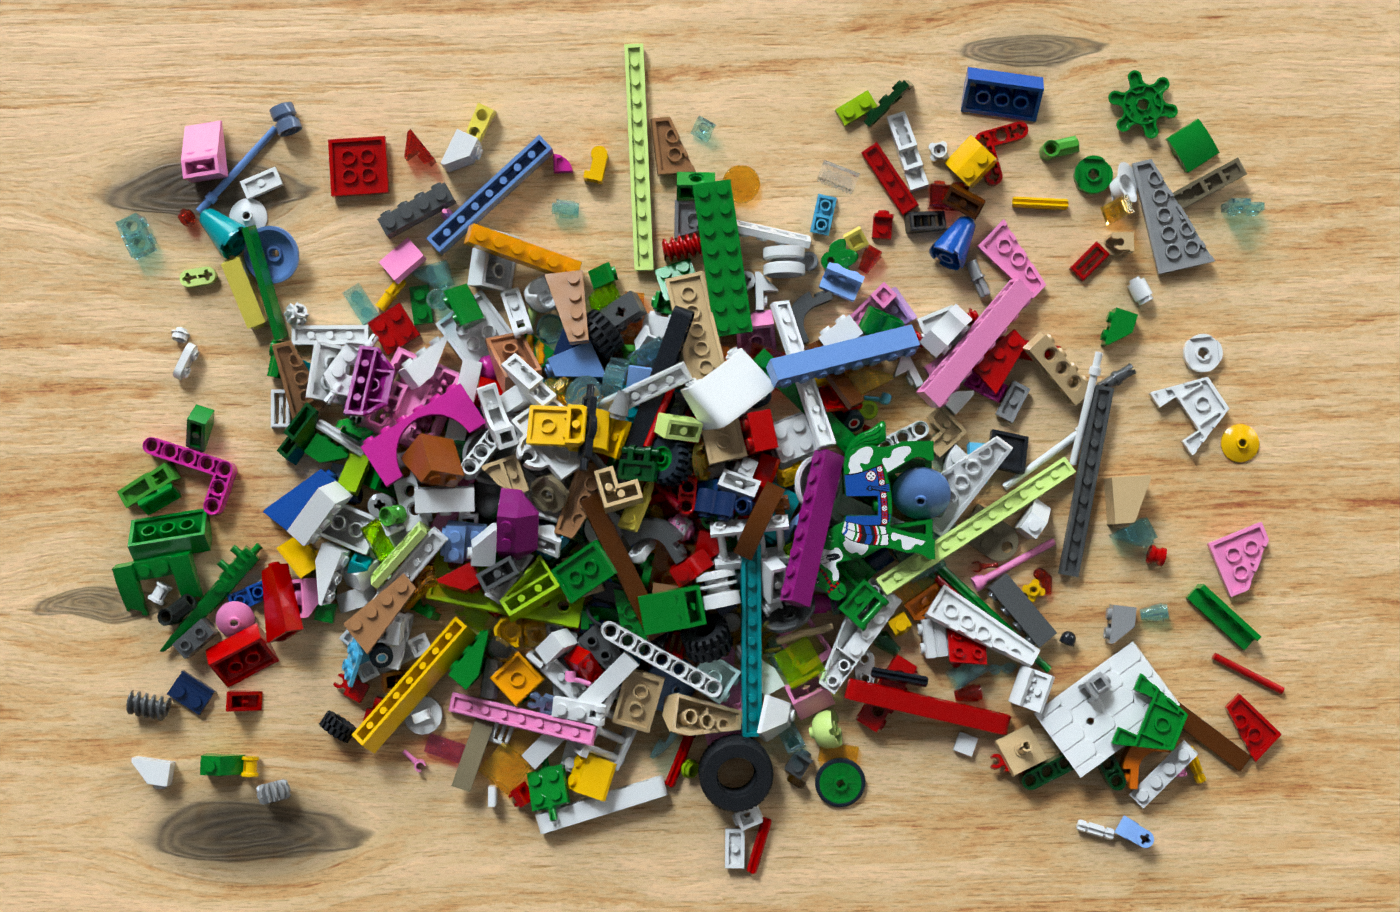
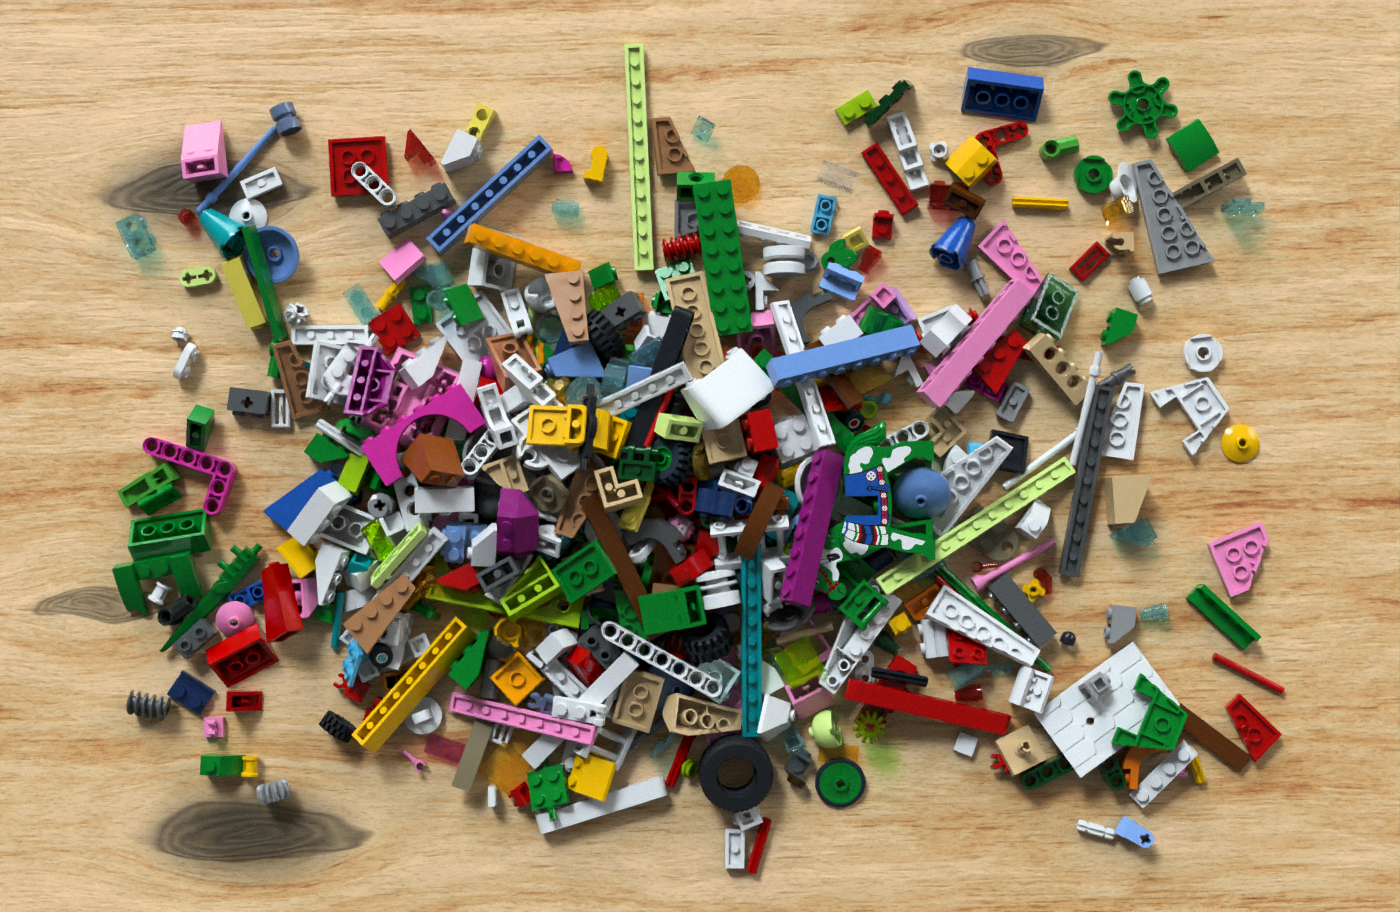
white slope [131,756,176,789] -> none
dark green slope [277,402,319,465] -> none
bright green wheel [379,504,407,526] -> none
bright pink hand [565,671,591,687] -> none
light grey cone [609,390,629,420] -> none
black slope [904,211,946,234] -> none
red wheel [1146,544,1167,567] -> none
none -> bright pink tile [204,717,225,737]
none -> dark grey brick [227,387,271,419]
none -> teal bar [331,591,345,648]
none -> white beam [351,162,399,209]
none -> light grey piece [628,716,665,751]
none -> clear neon green gear [853,710,886,744]
none -> clear green slope [1018,272,1079,341]
none -> white wing [1102,382,1145,461]

